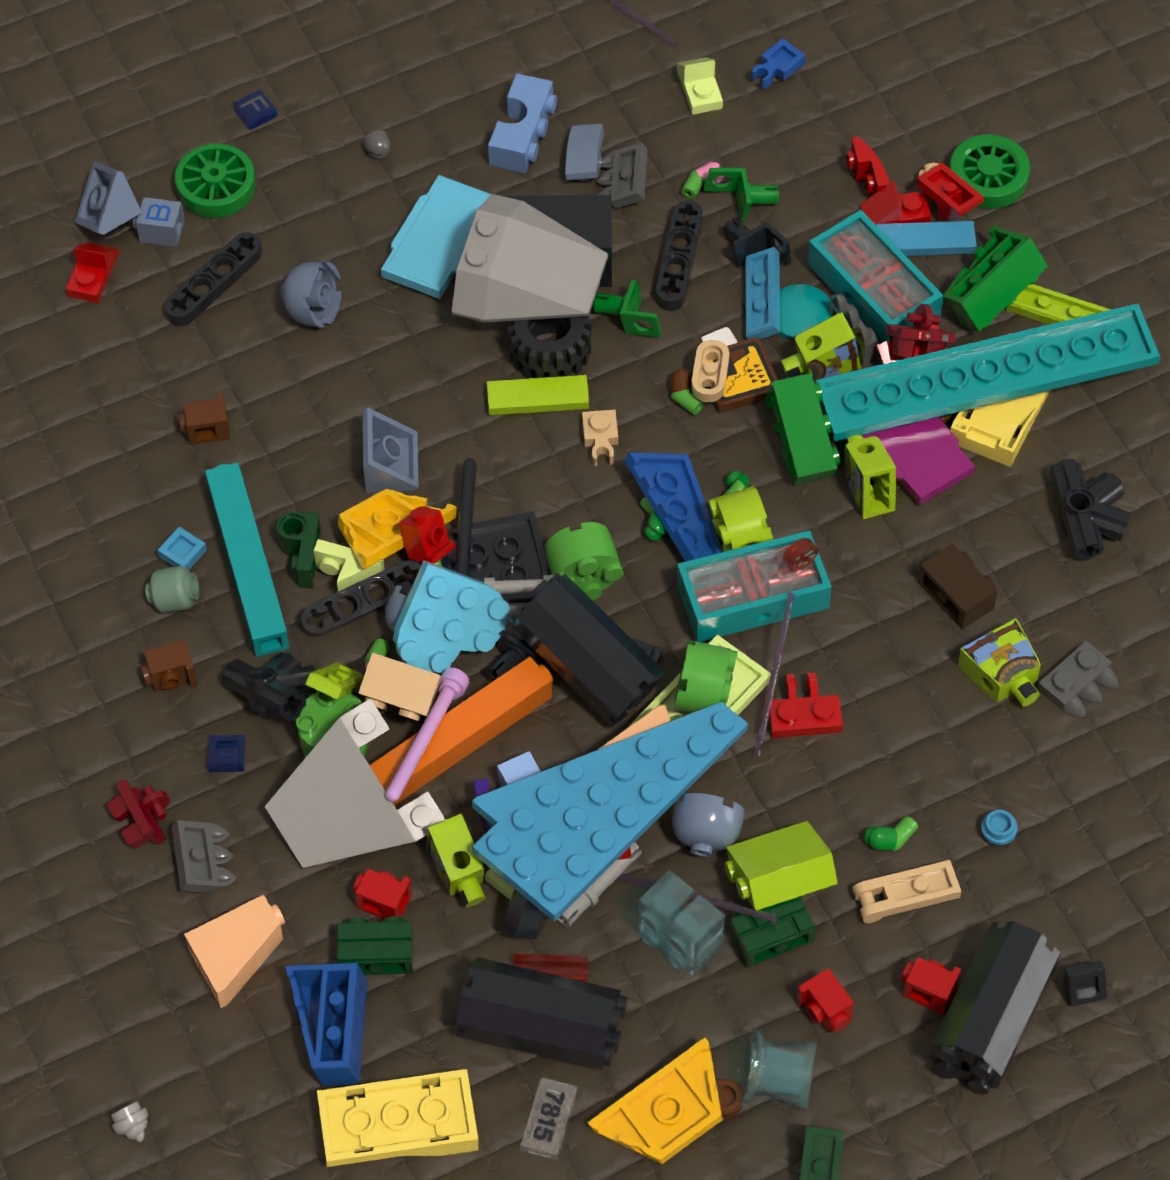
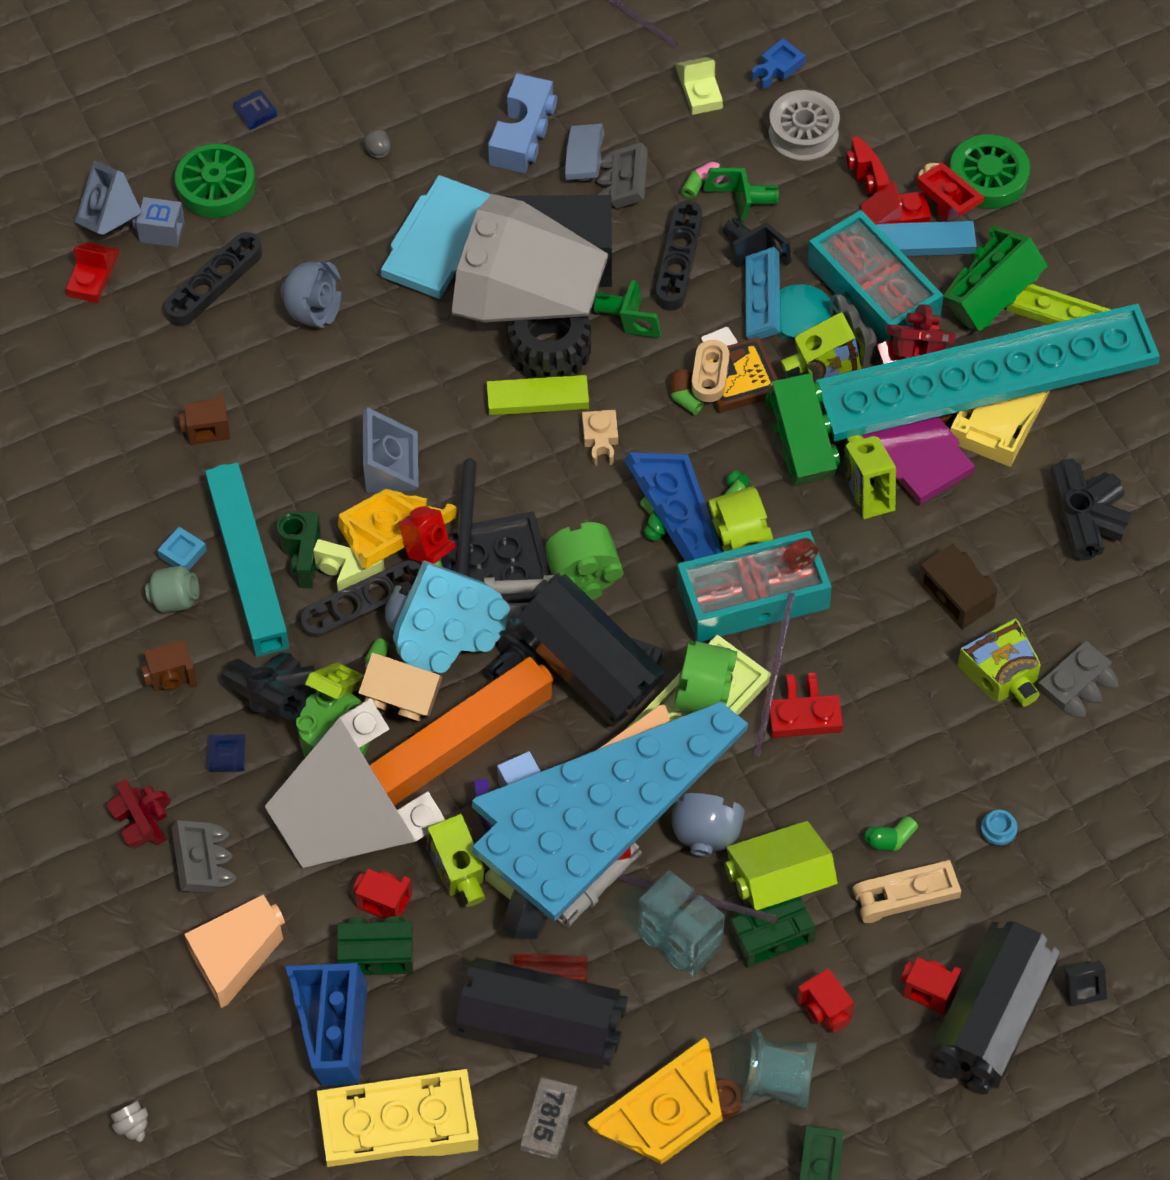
lavender piece [386,668,469,802] -> none
none -> light grey wheel [769,90,840,161]

